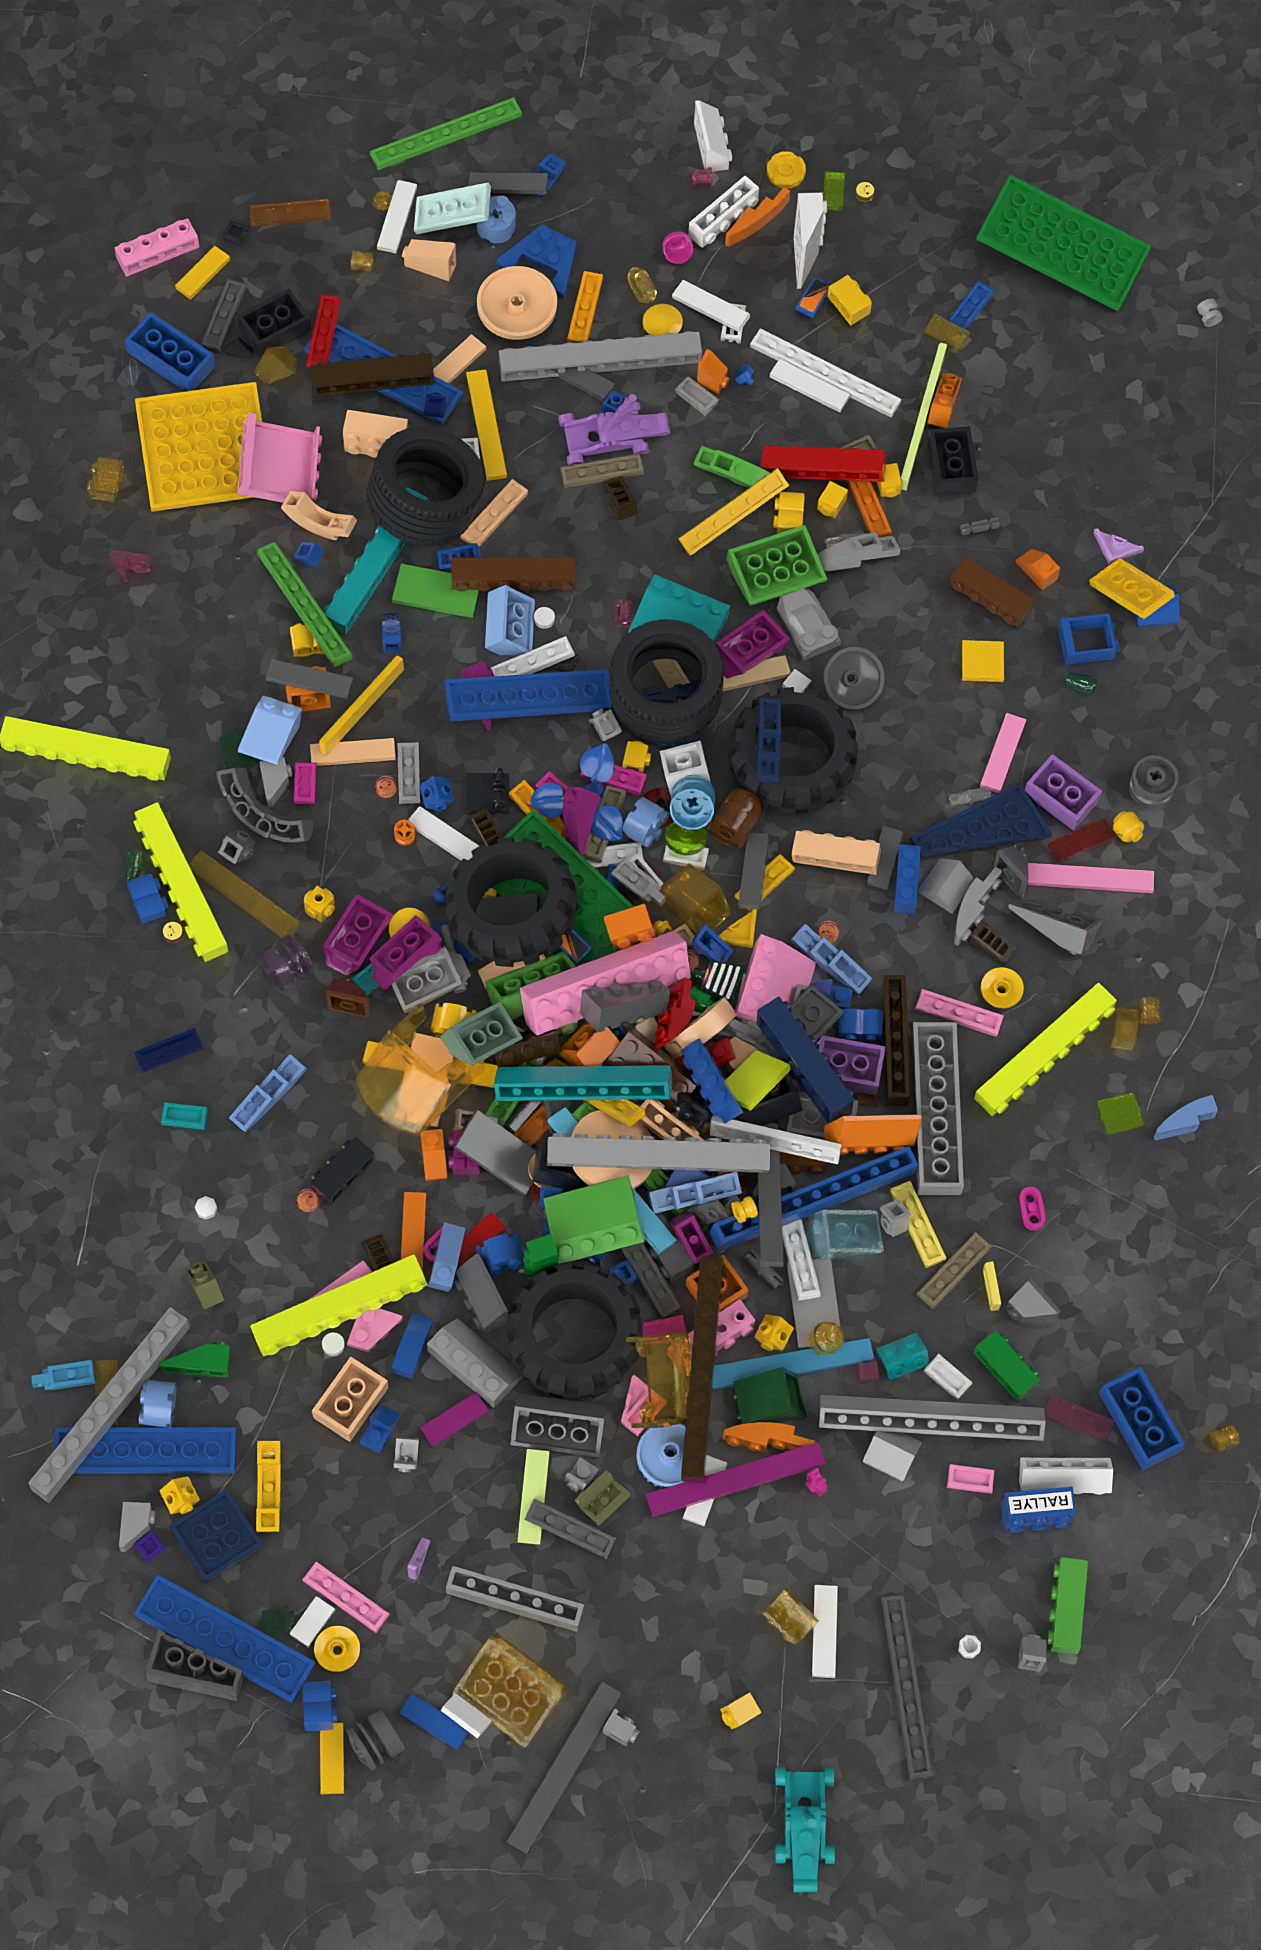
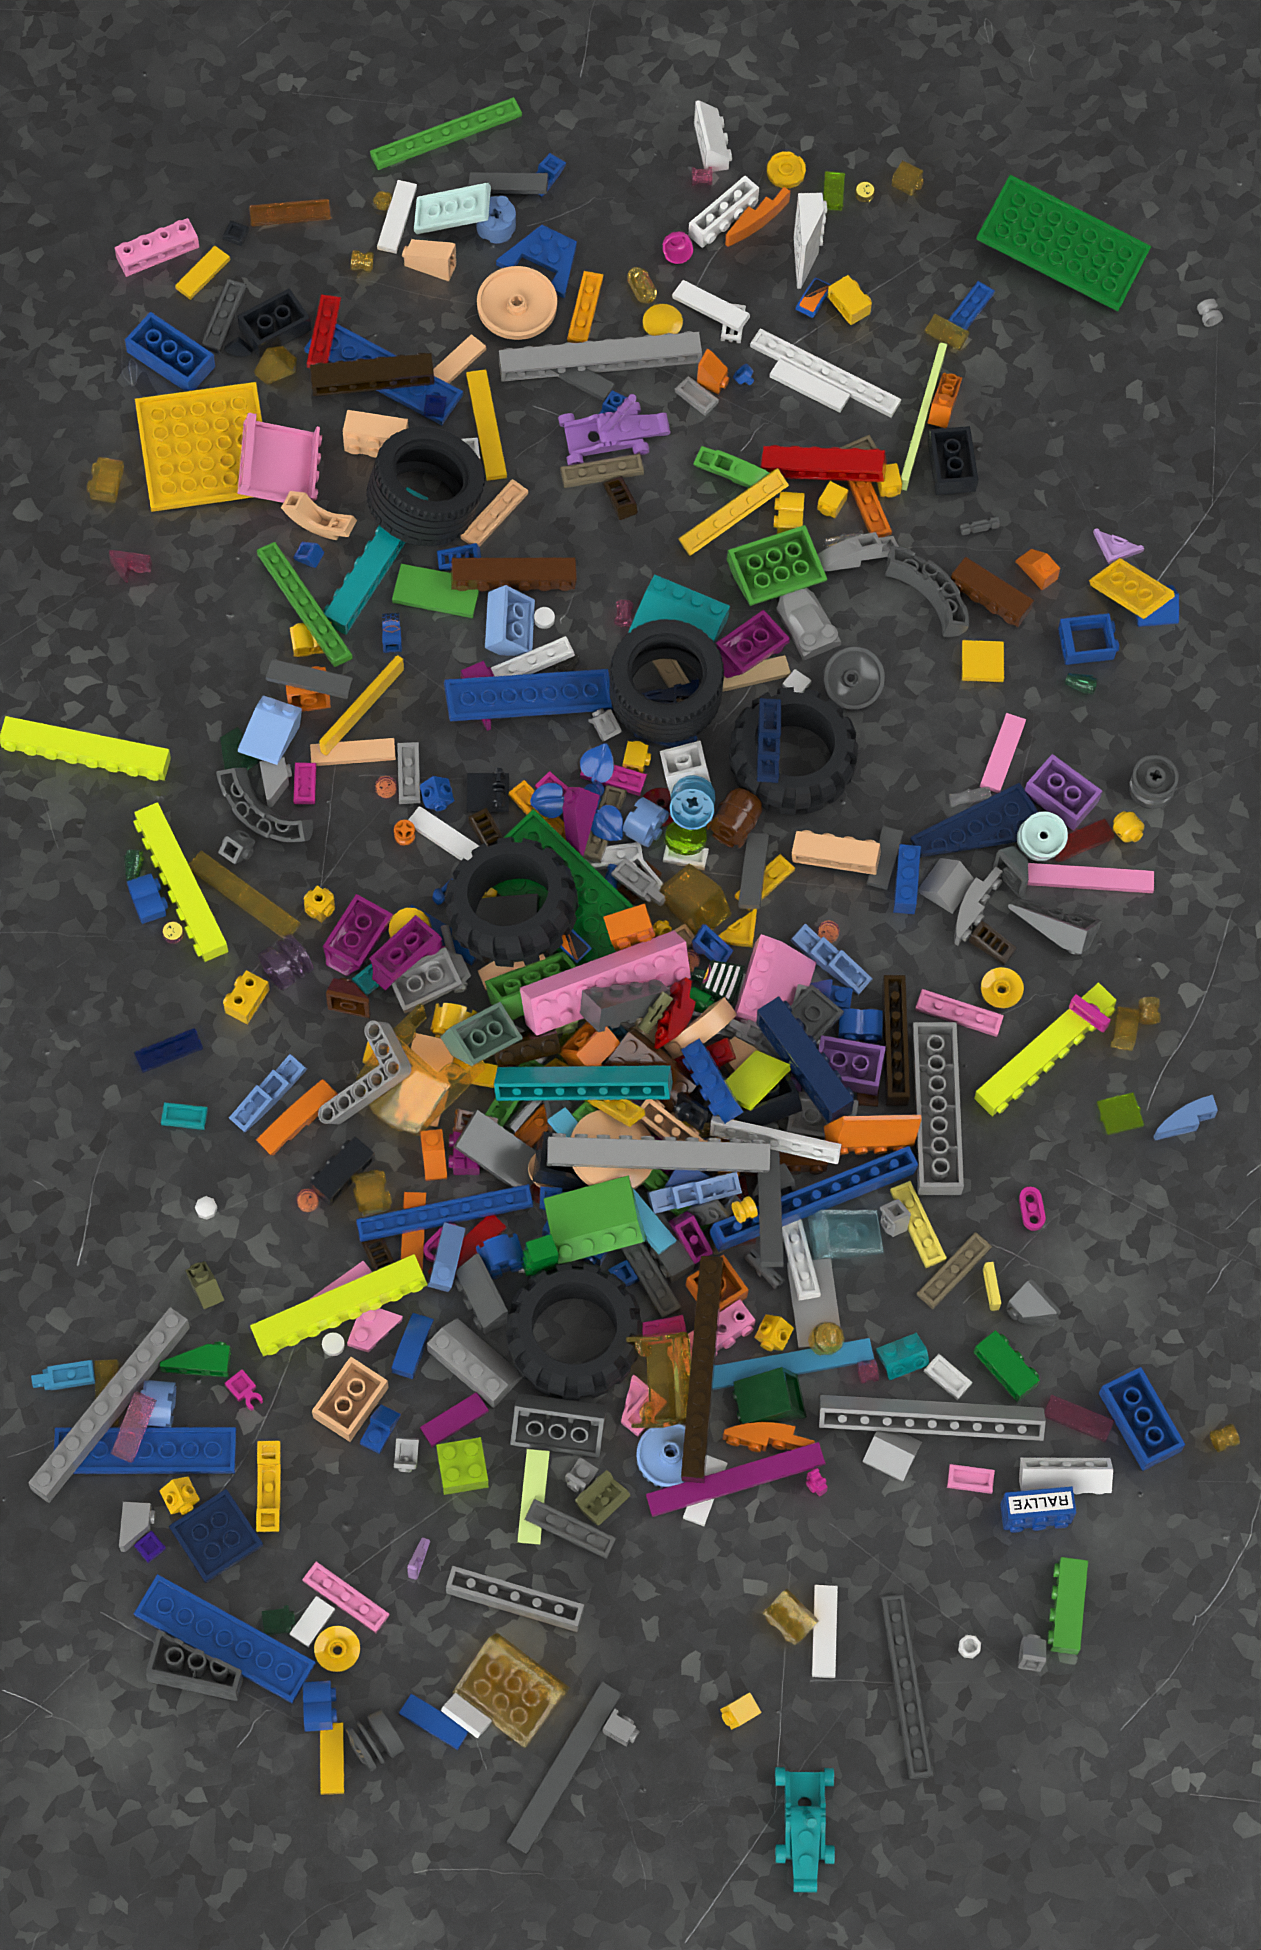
none -> clear pink tile [111,1391,157,1463]
none -> yellow brick [223,970,270,1025]
none -> dark pink plate [225,1370,263,1411]
none -> orange slope [256,1079,338,1156]
none -> light grey beam [318,1021,411,1125]
none -> clear yellow brick [351,1169,392,1218]
none -> blue tile [356,1184,534,1242]
none -> lime brick [436,1437,489,1495]
none -> olive pin [637,991,673,1034]
none -> dark grey brick [885,545,969,637]
none -> clear yellow brick [891,160,924,196]
none -> light aqua wheel [1017,812,1068,861]
none -> dark pink plate [1069,994,1111,1033]

